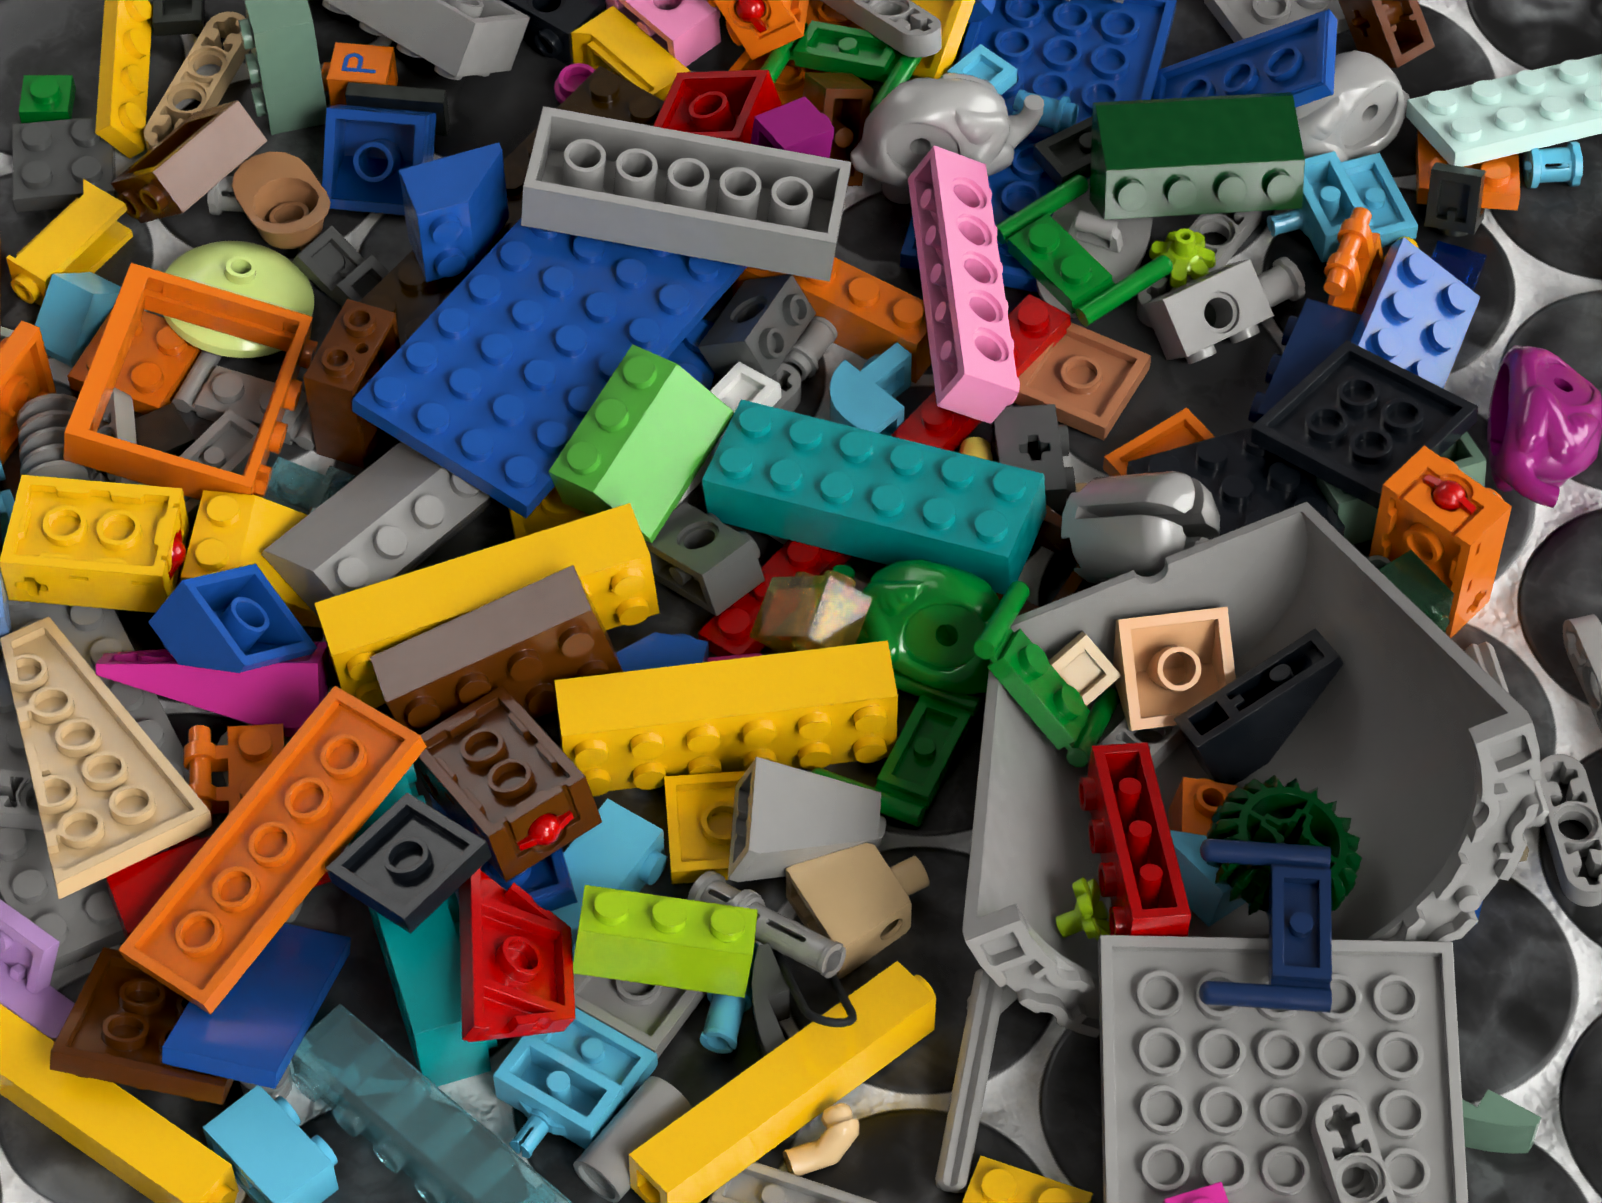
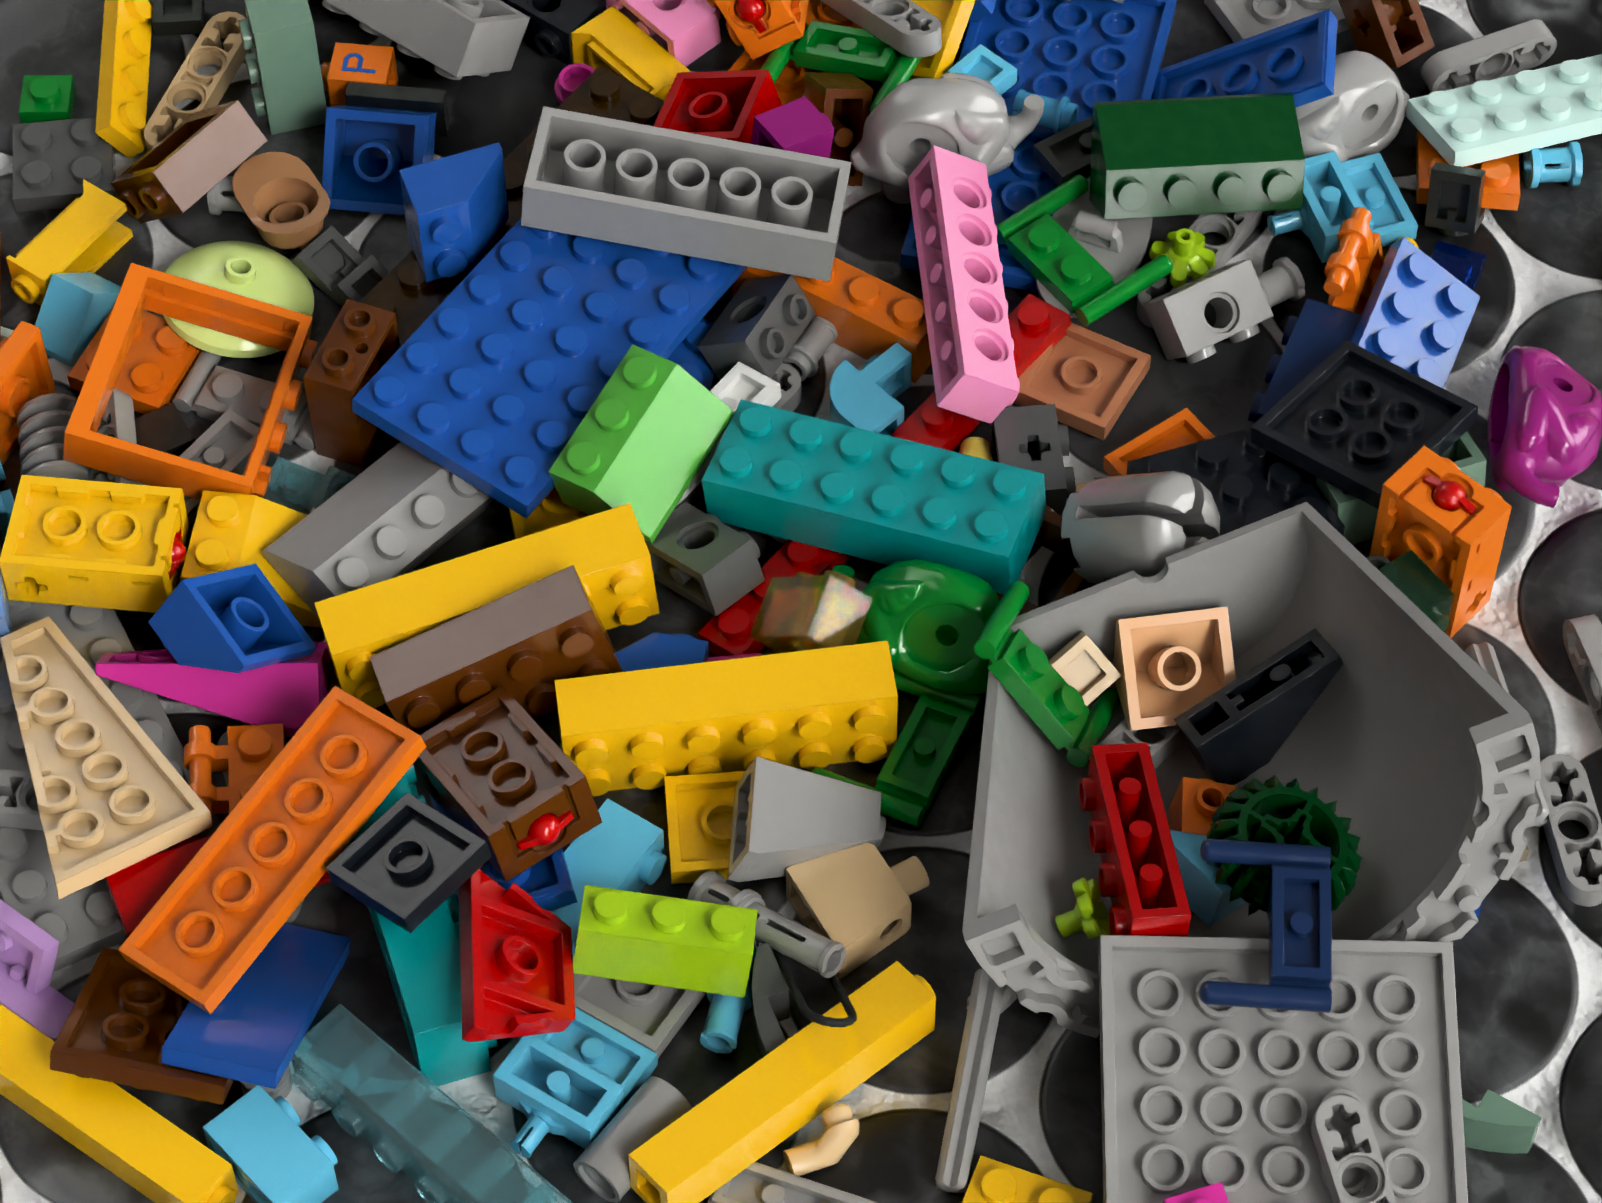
none -> light grey beam [1420,19,1557,93]

